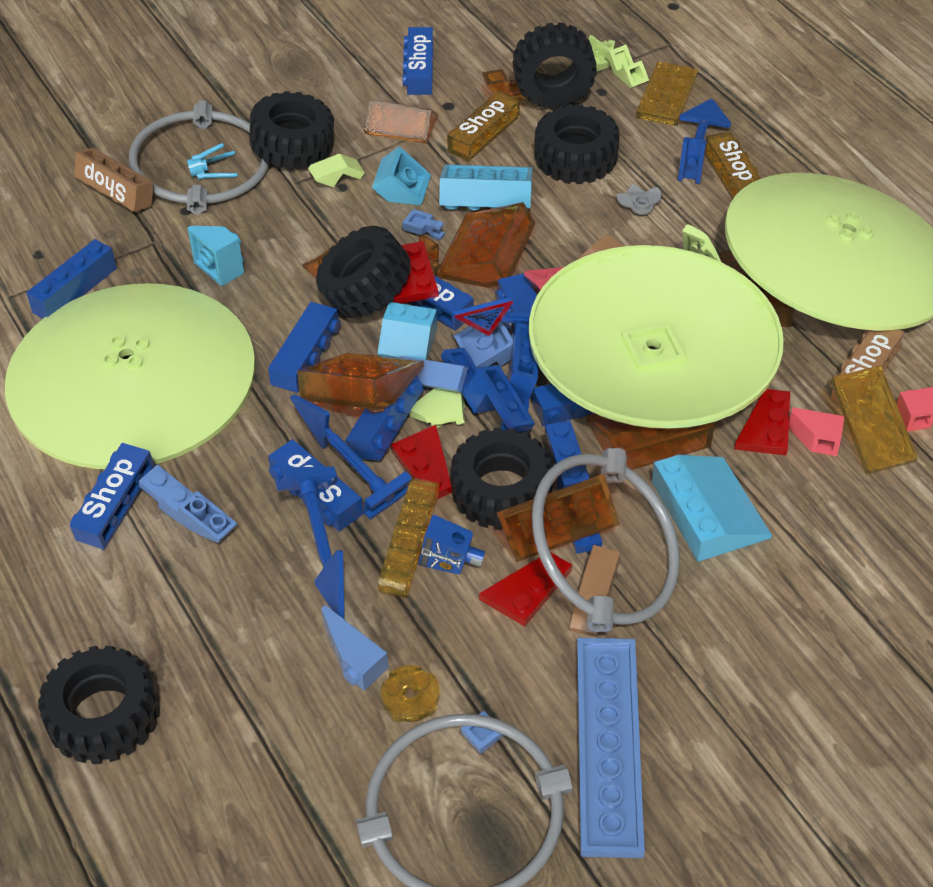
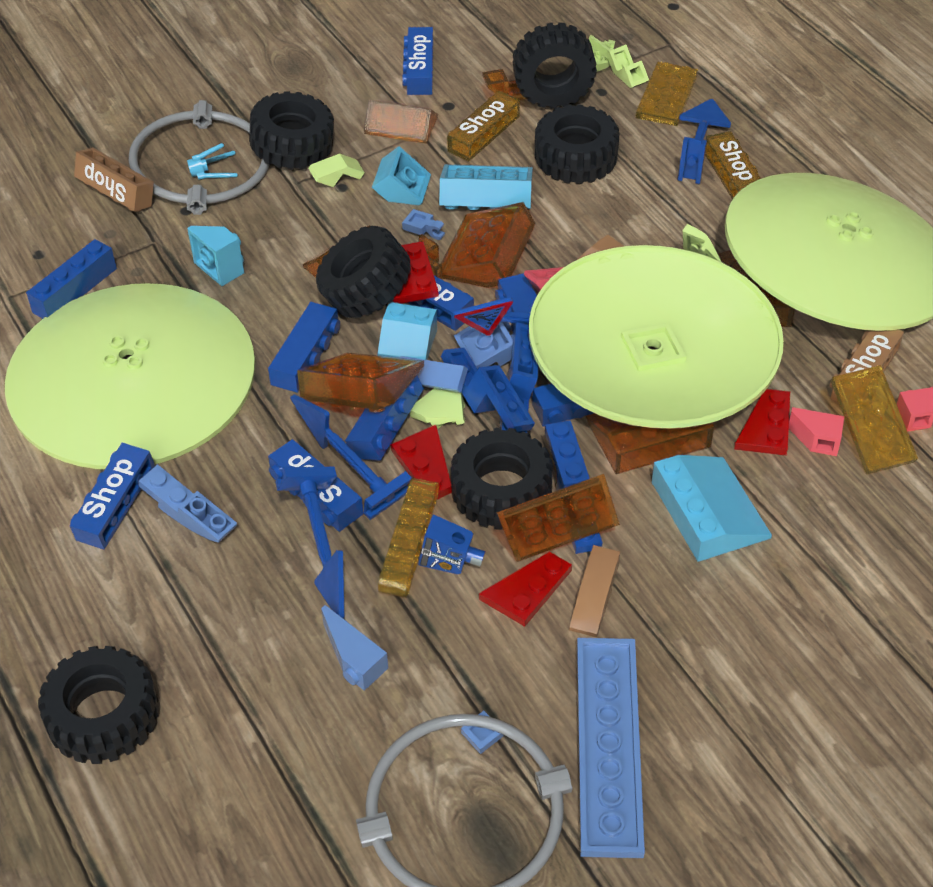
clear yellow plate [381,665,440,722] -> none
light grey piece [532,448,679,632] -> none
light grey plate [617,184,661,215] -> none

